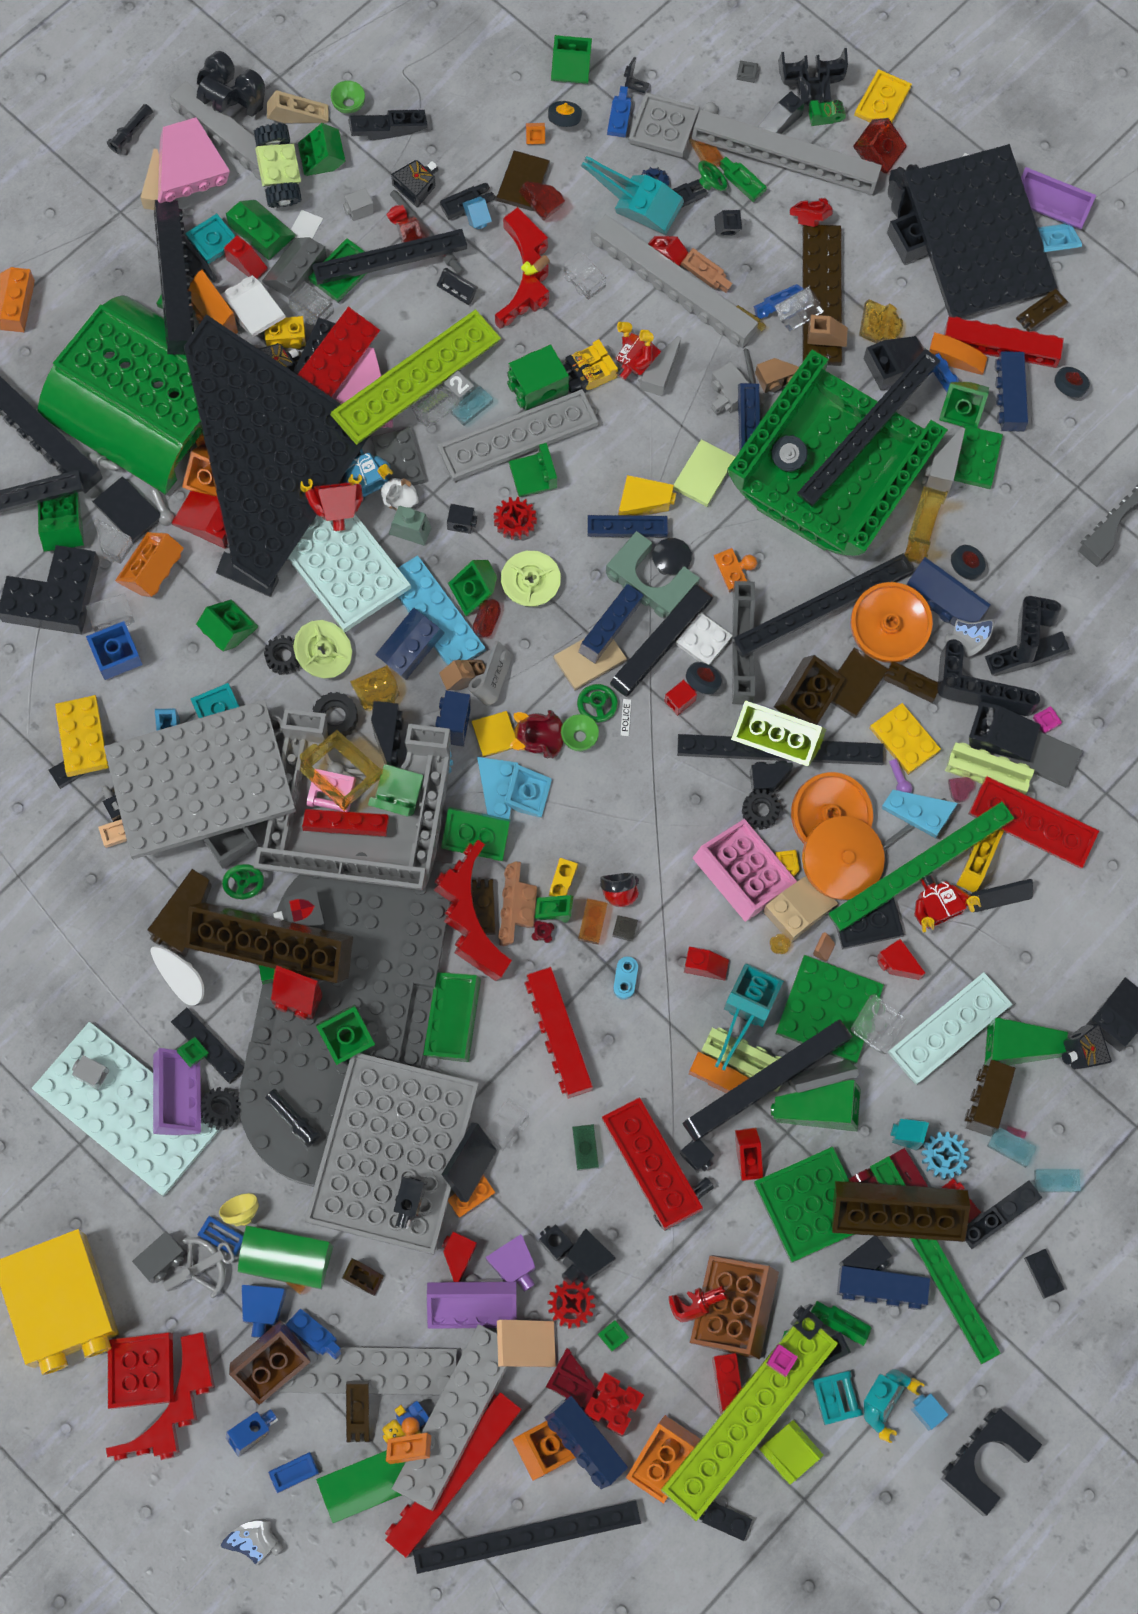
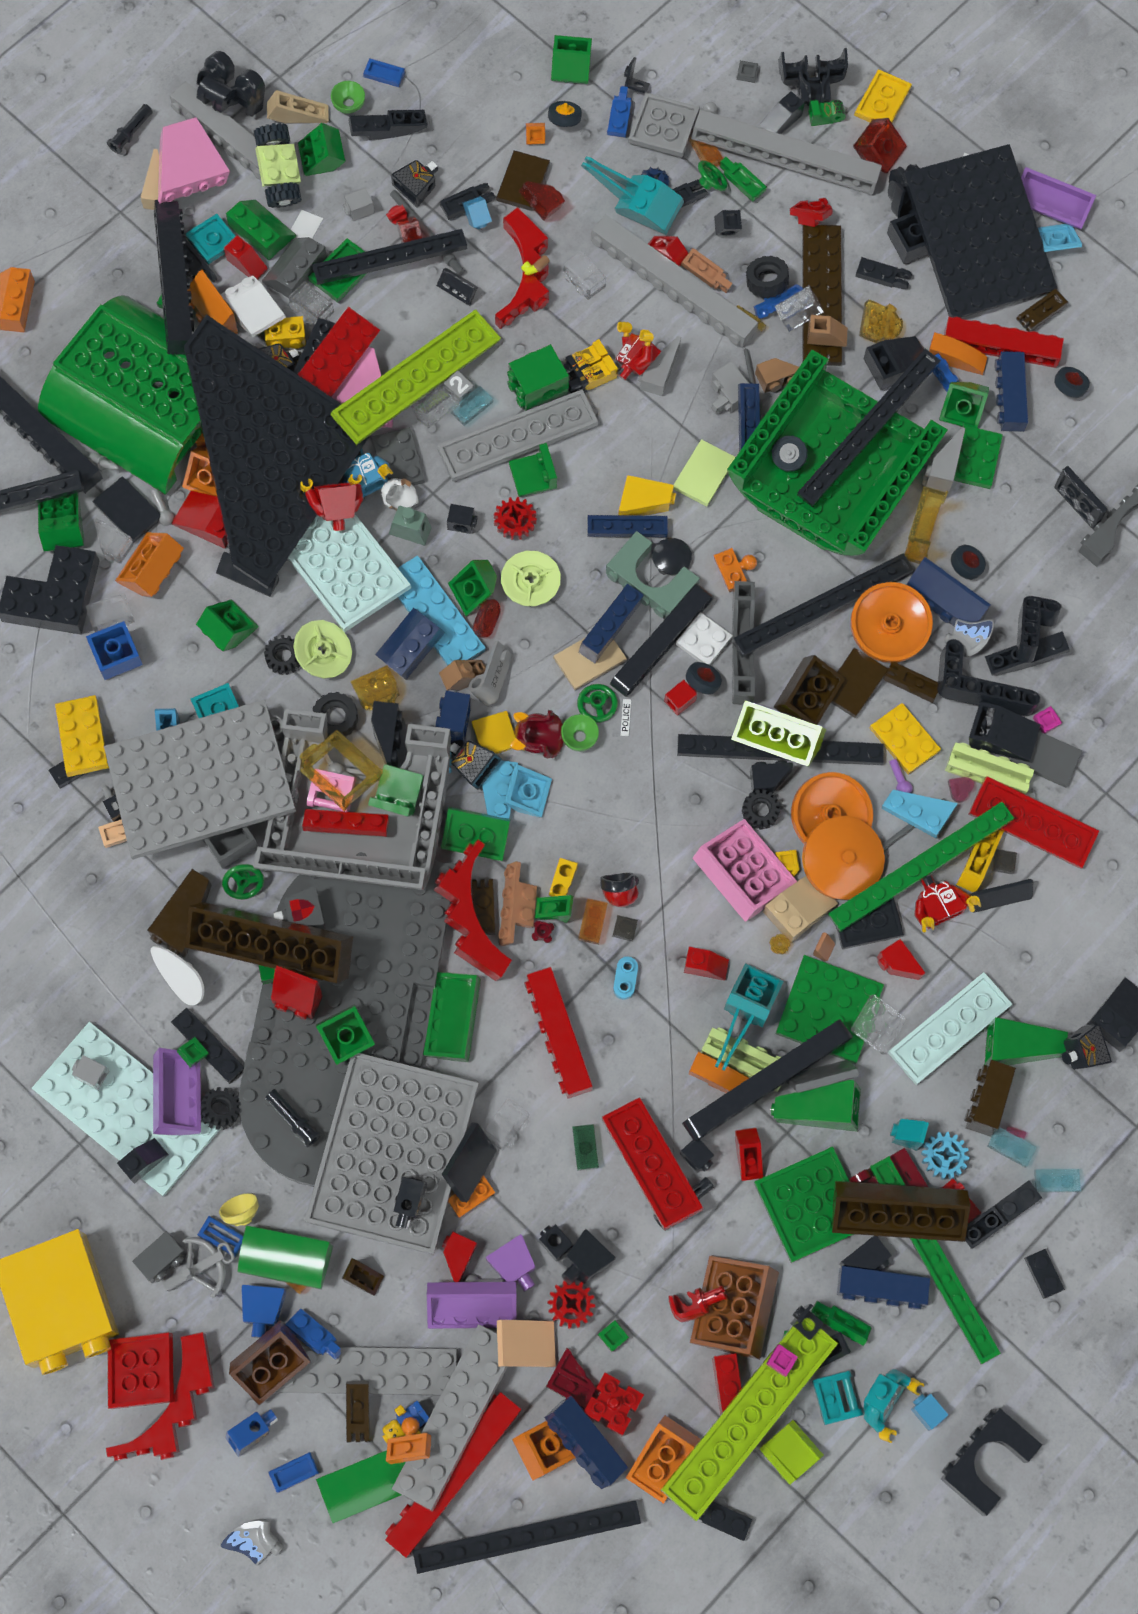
none -> black slope [117,1138,169,1184]
none -> blue tile [363,58,405,87]
none -> torso [450,740,502,790]
none -> black tyre [746,256,789,298]
none -> black hinge [855,257,912,290]
none -> clear smoke plate [992,849,1017,875]
none -> black tile [1054,466,1108,529]

